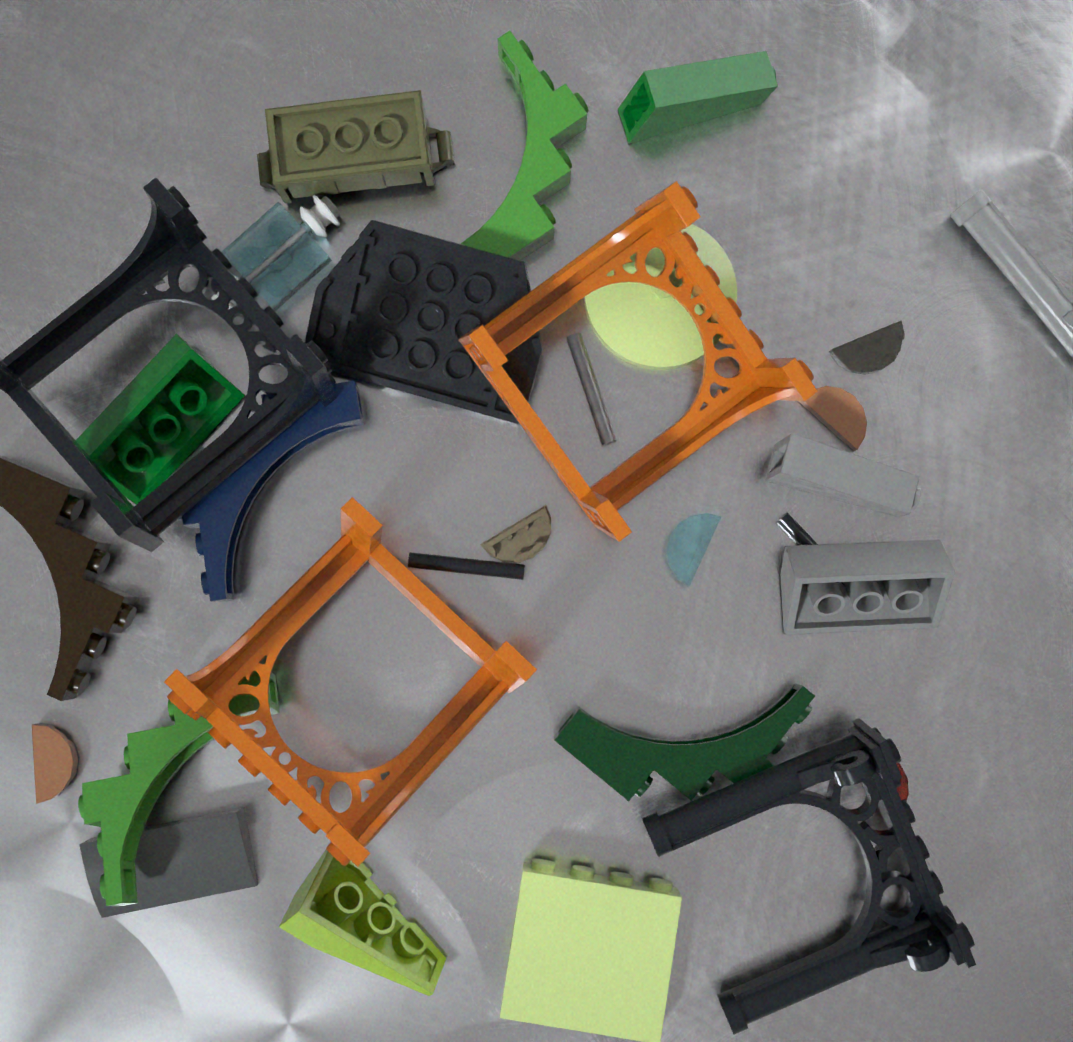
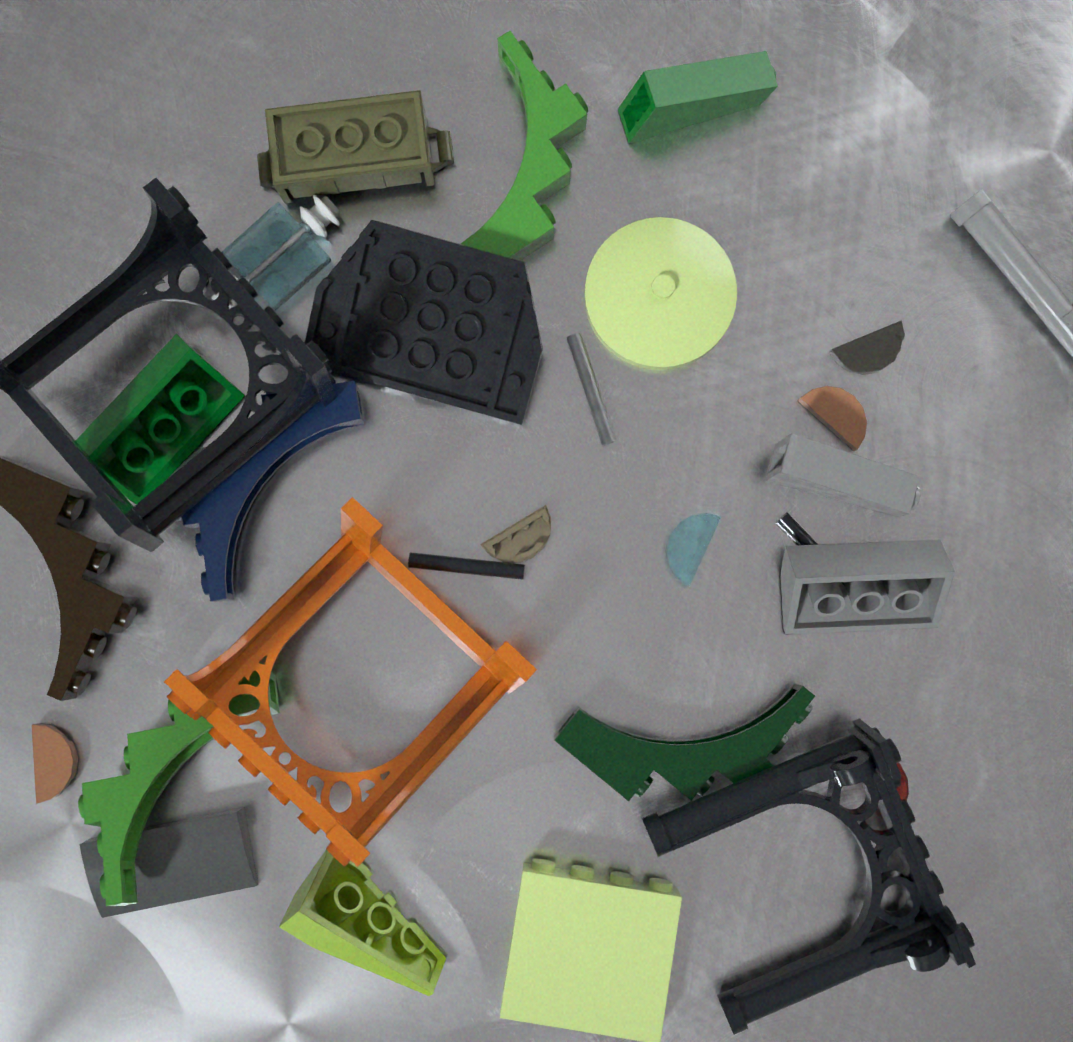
orange arch [458,181,818,542] -> none

